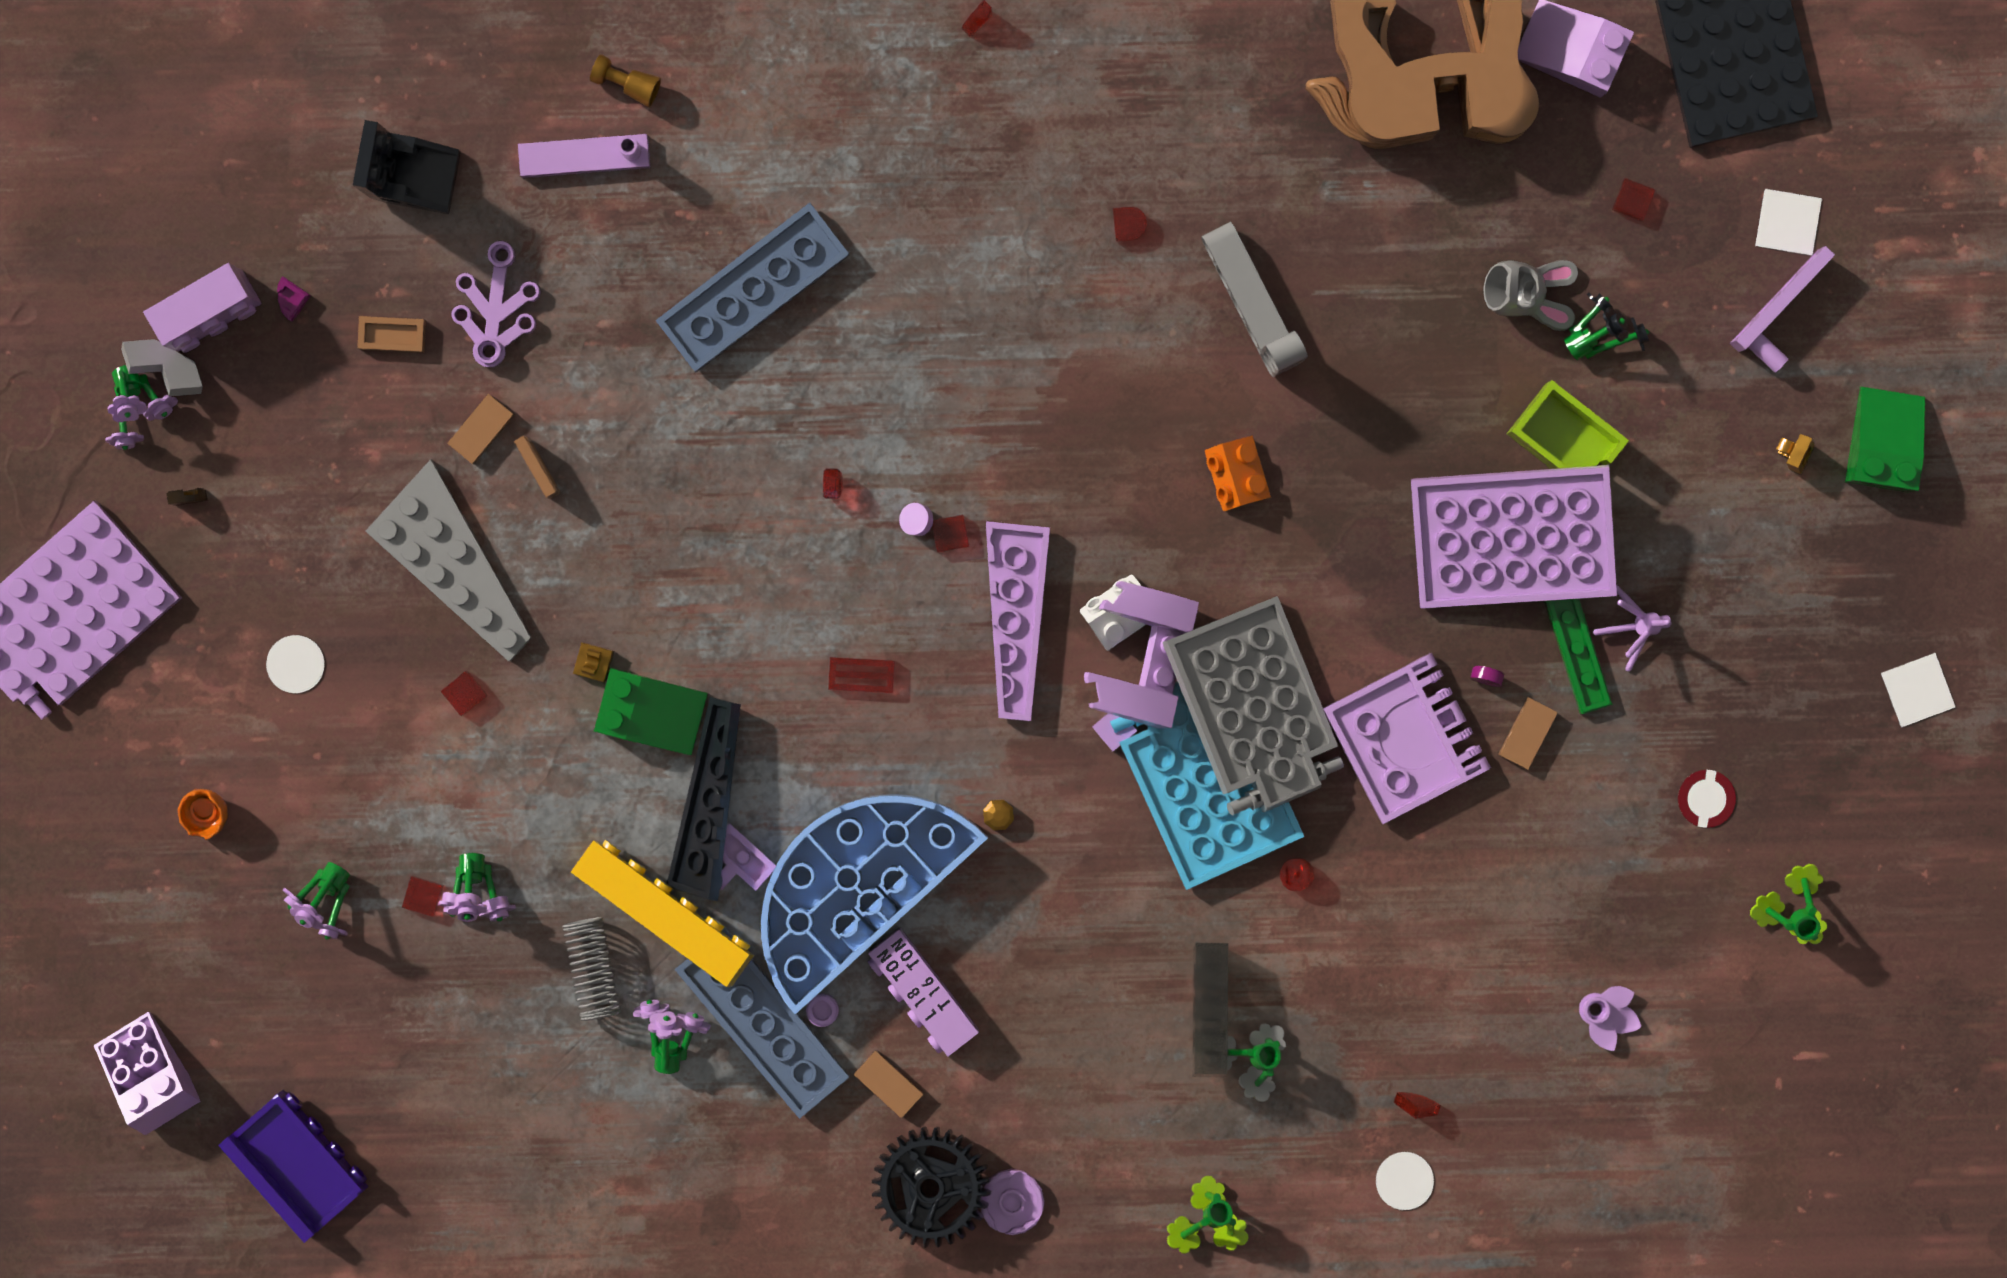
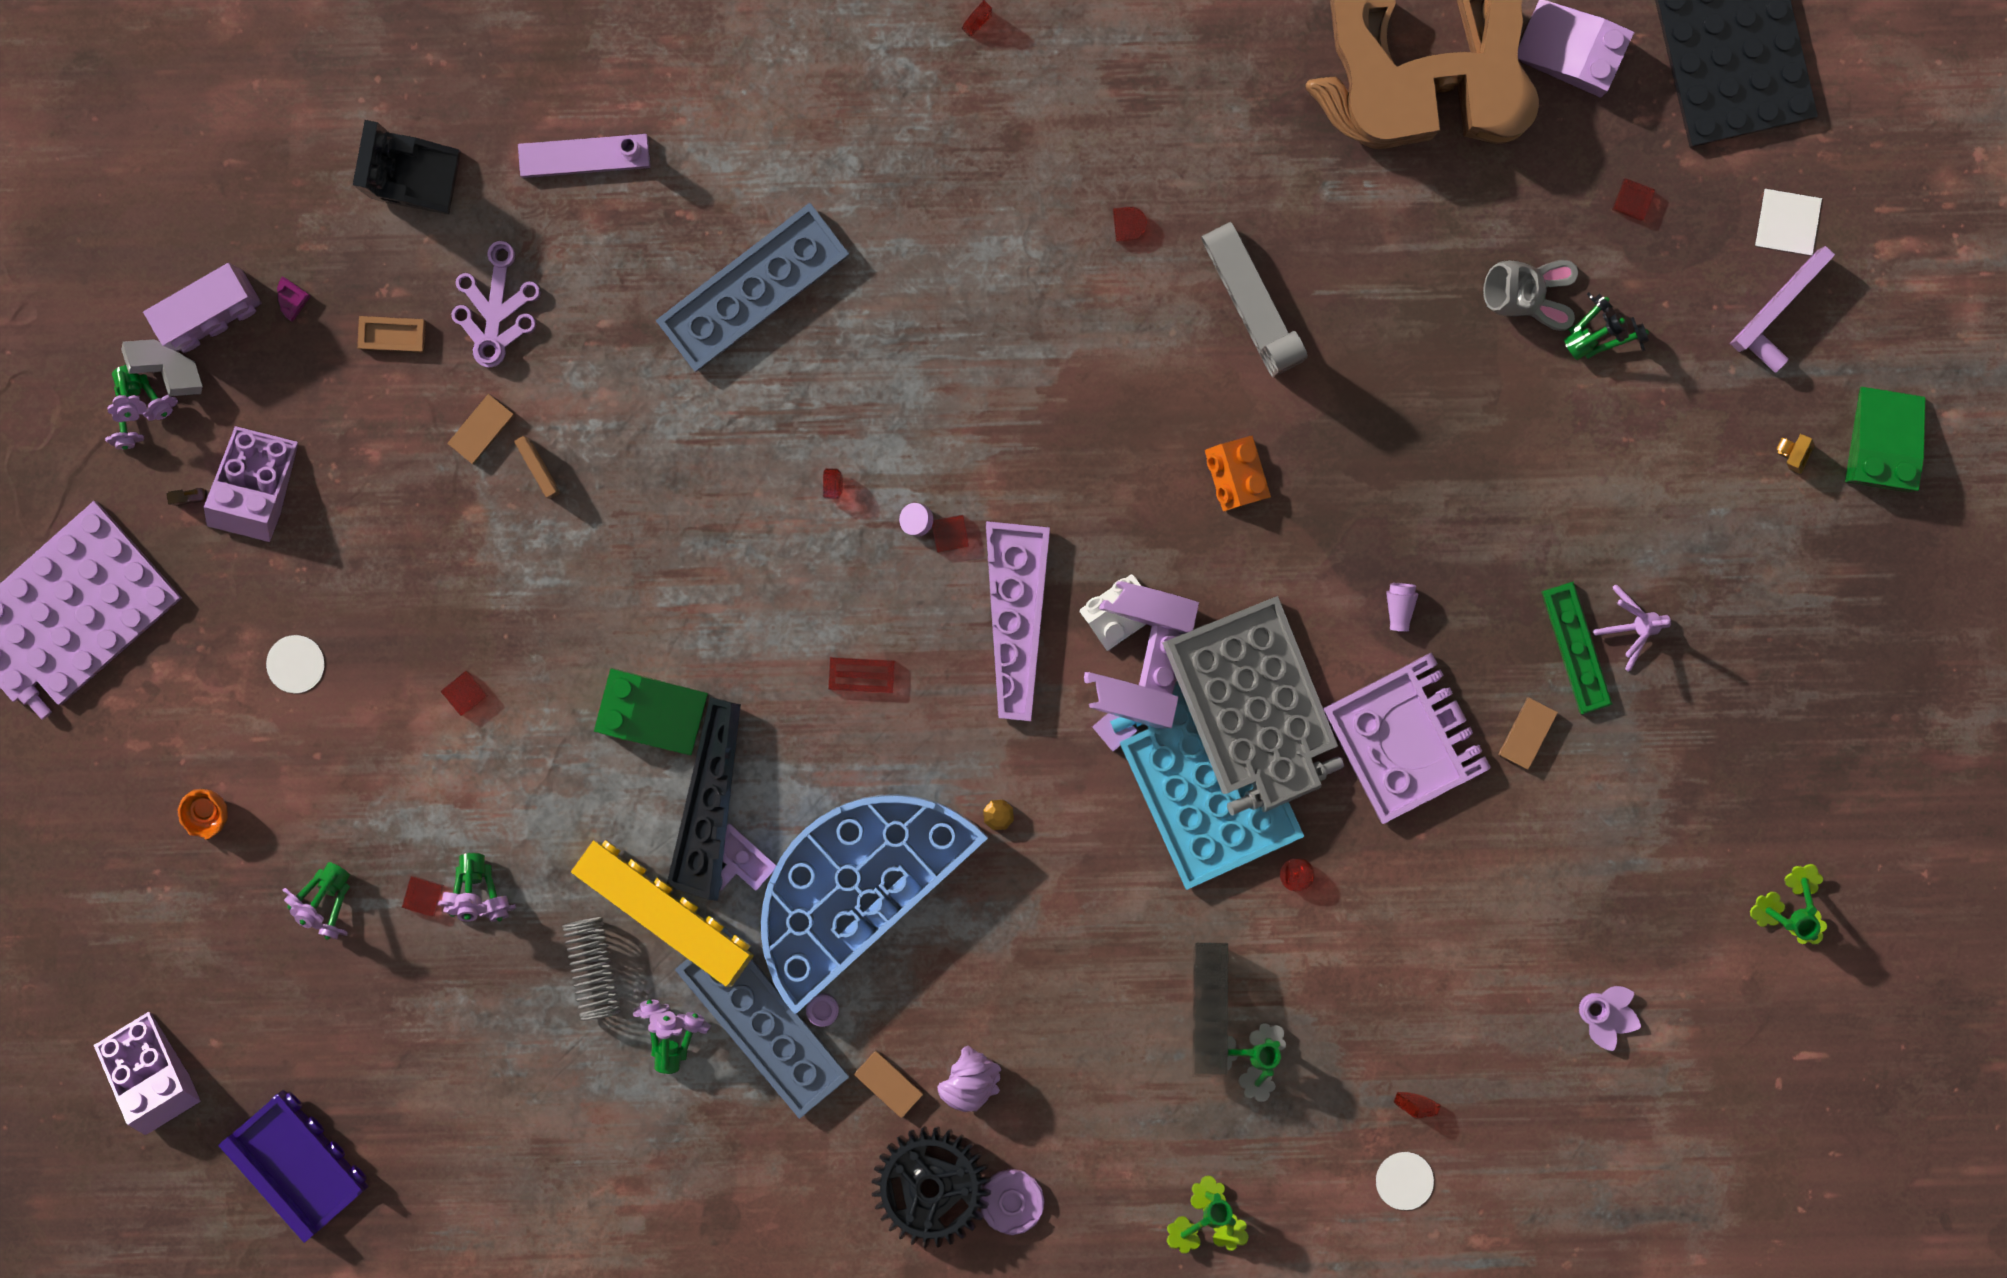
light grey wing [366,459,532,662] -> none
pearl gold tile [573,642,614,682] -> none
pearl gold piece [590,54,661,107] -> none
lavender brick [868,928,979,1056] -> none
lavender plate [1411,465,1617,608] -> none
magenta tile [1470,666,1505,687] -> none
lime piece [1506,380,1629,469] -> none
sticker [1678,770,1736,828] -> none
white sticker [1881,653,1955,727] -> none
none -> lavender slope [204,426,298,542]
none -> lavender hair [937,1046,1001,1112]
none -> lavender cone [1386,583,1419,631]

